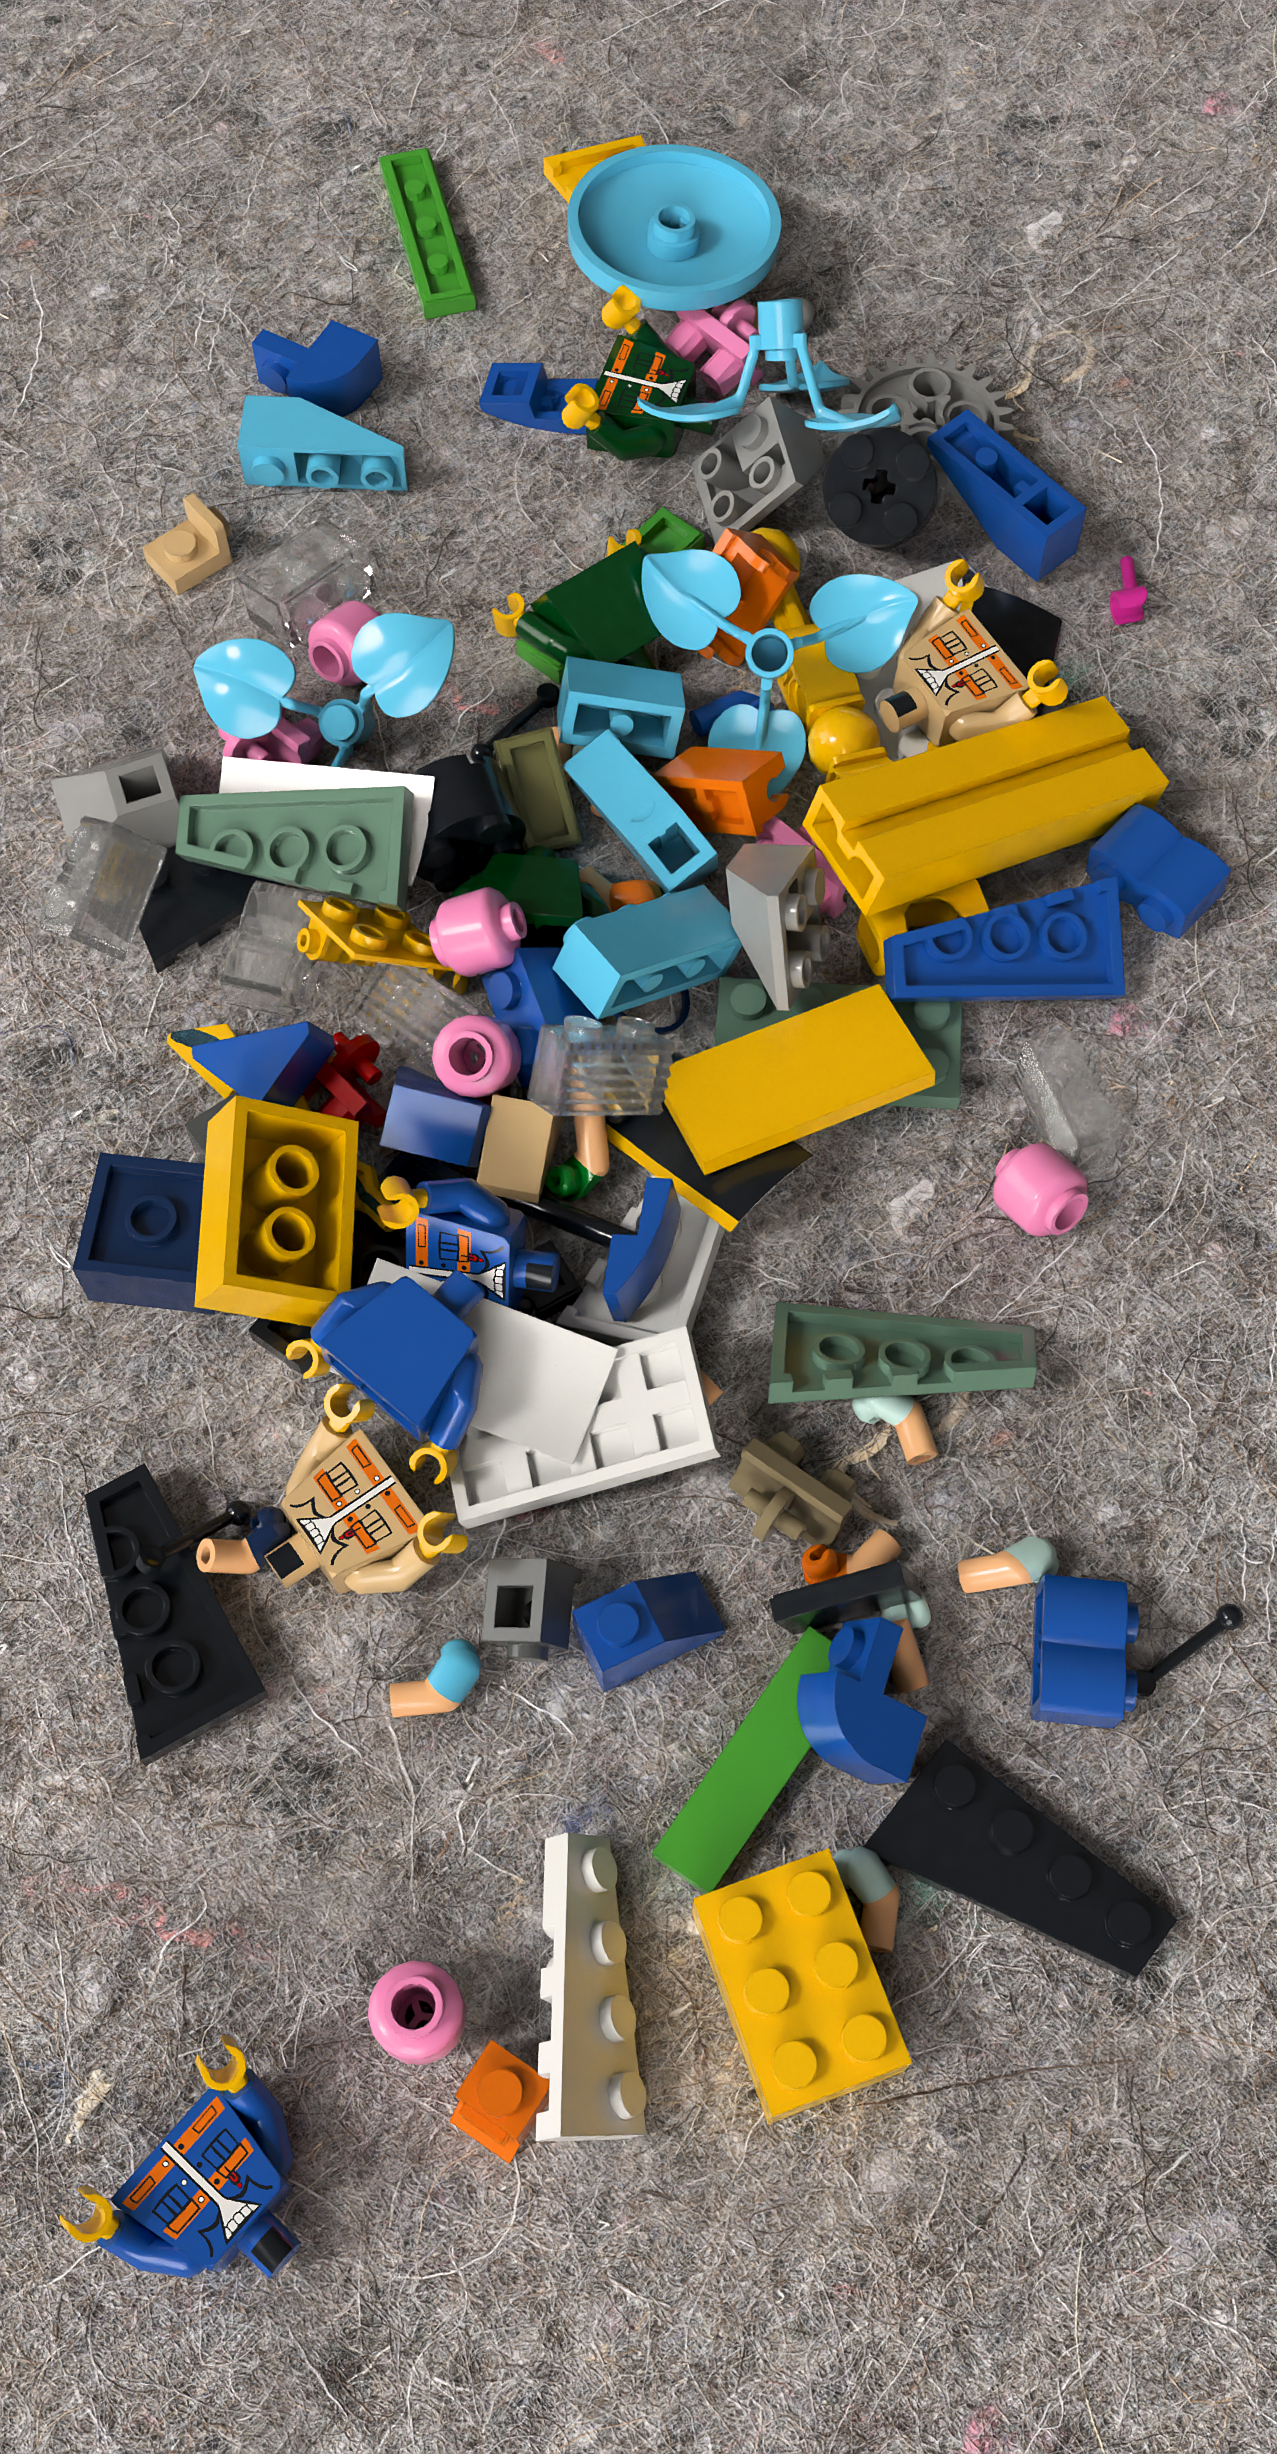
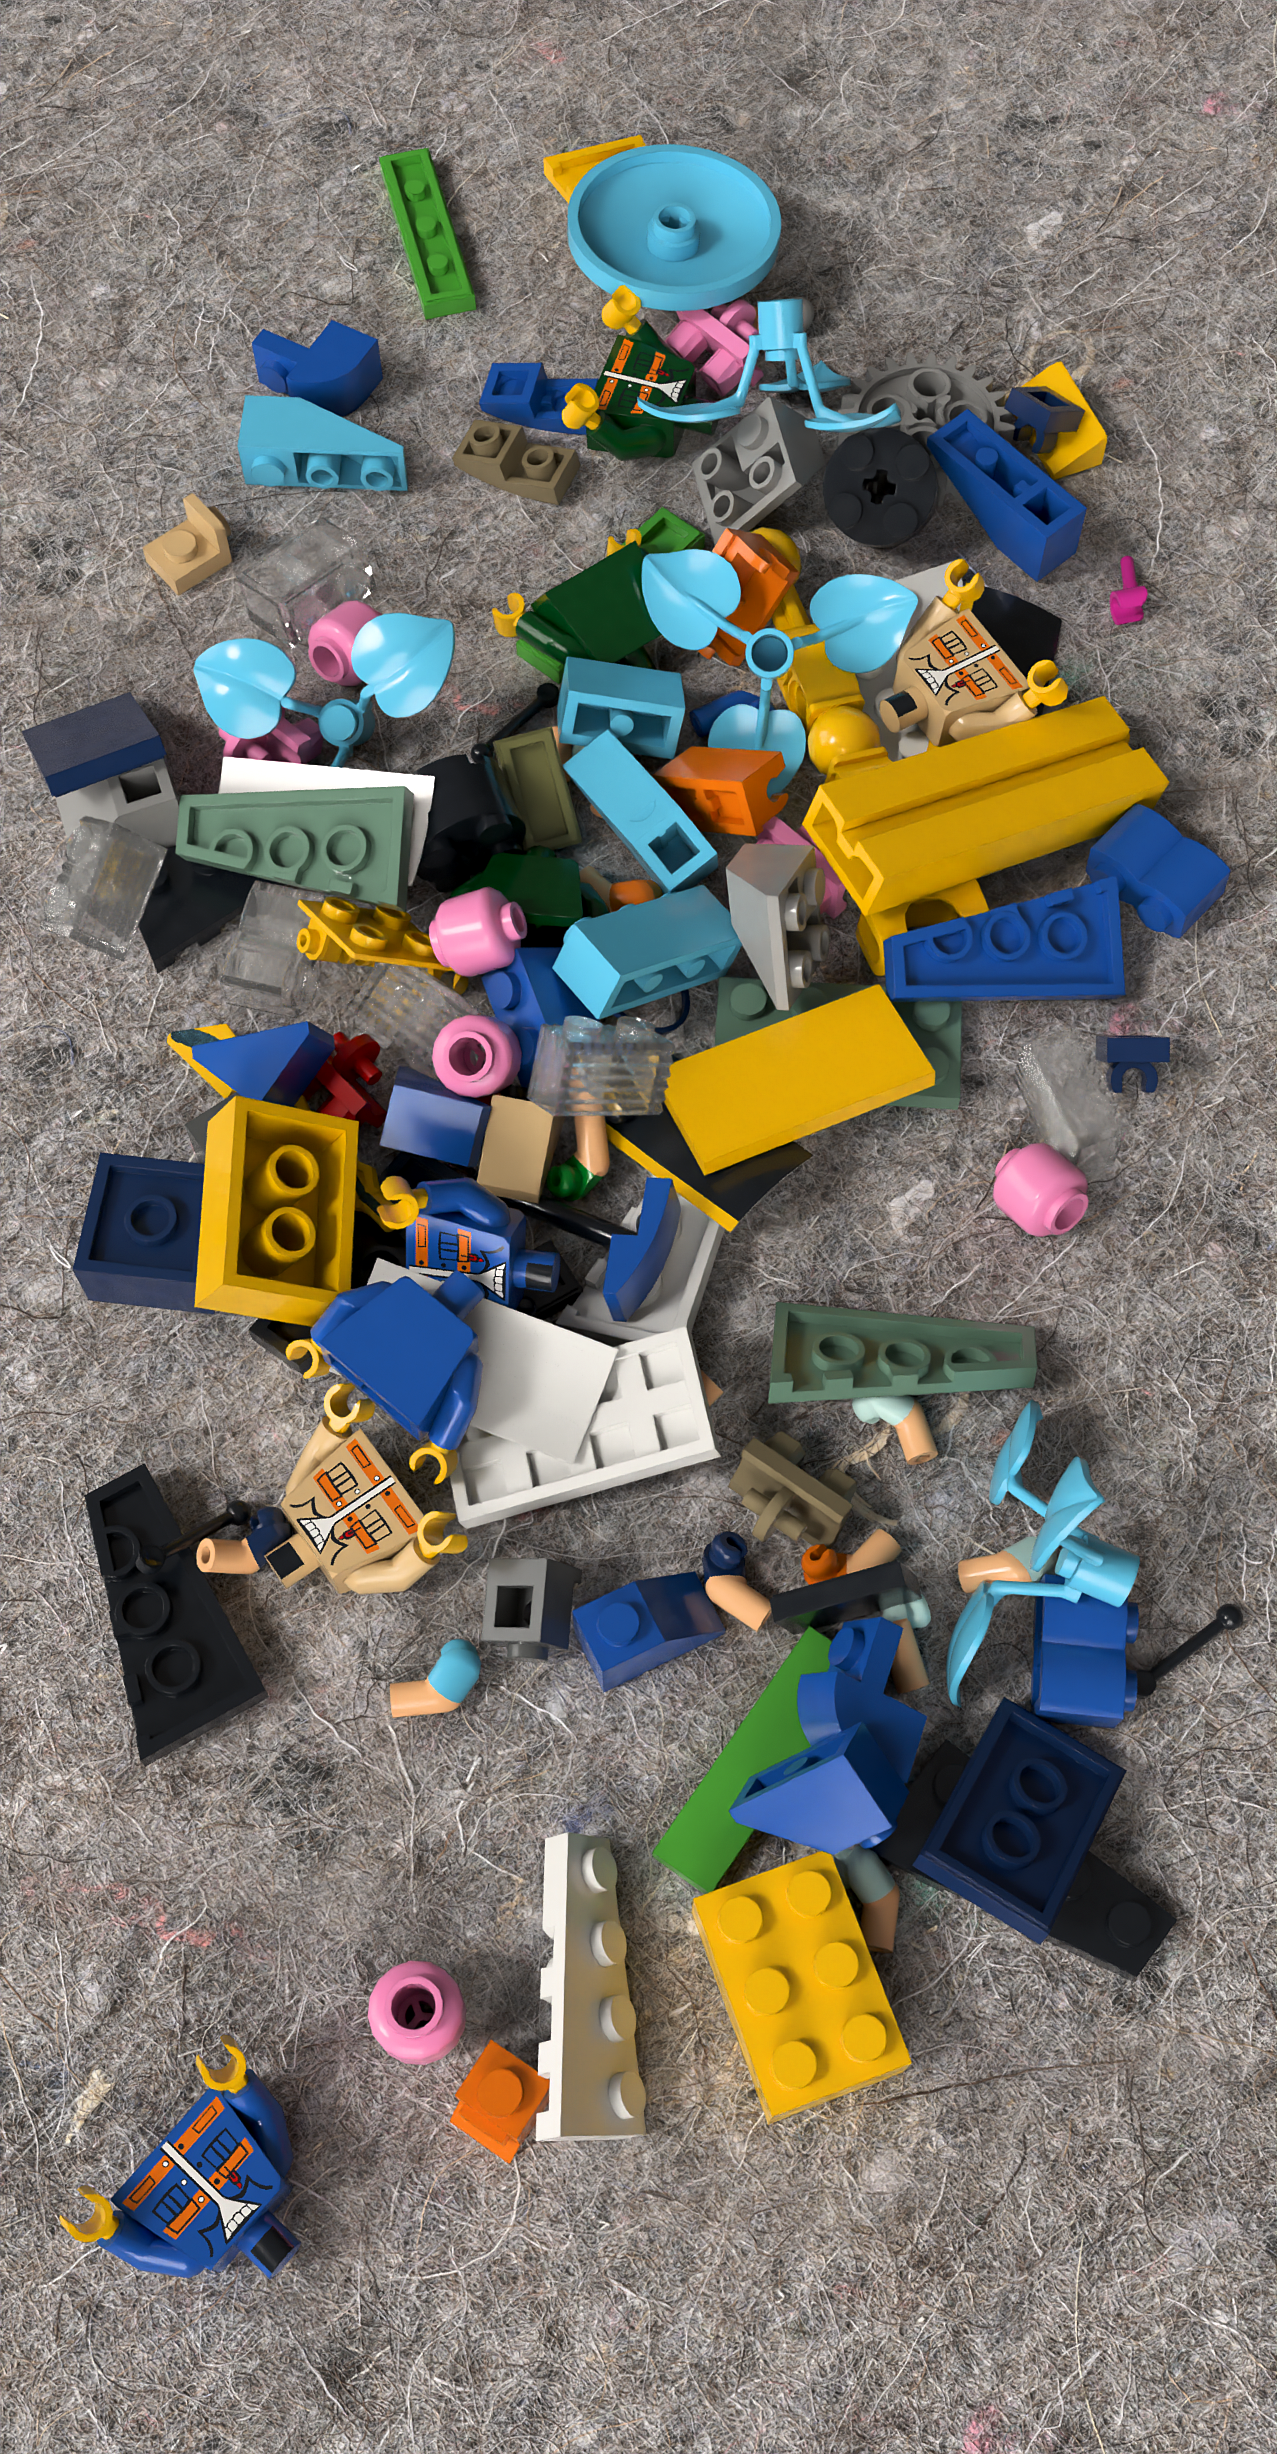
none -> dark blue tile [21,692,167,798]
none -> dark tan slope [452,419,581,505]
none -> arm [702,1531,772,1632]
none -> blue slope [729,1721,909,1855]
none -> dark blue tile [912,1697,1127,1945]
none -> medium azure plant [946,1399,1140,1707]
none -> dark blue tile [1004,386,1085,454]
none -> yellow slope [1006,361,1107,480]
none -> dark blue tile [1096,1035,1170,1093]

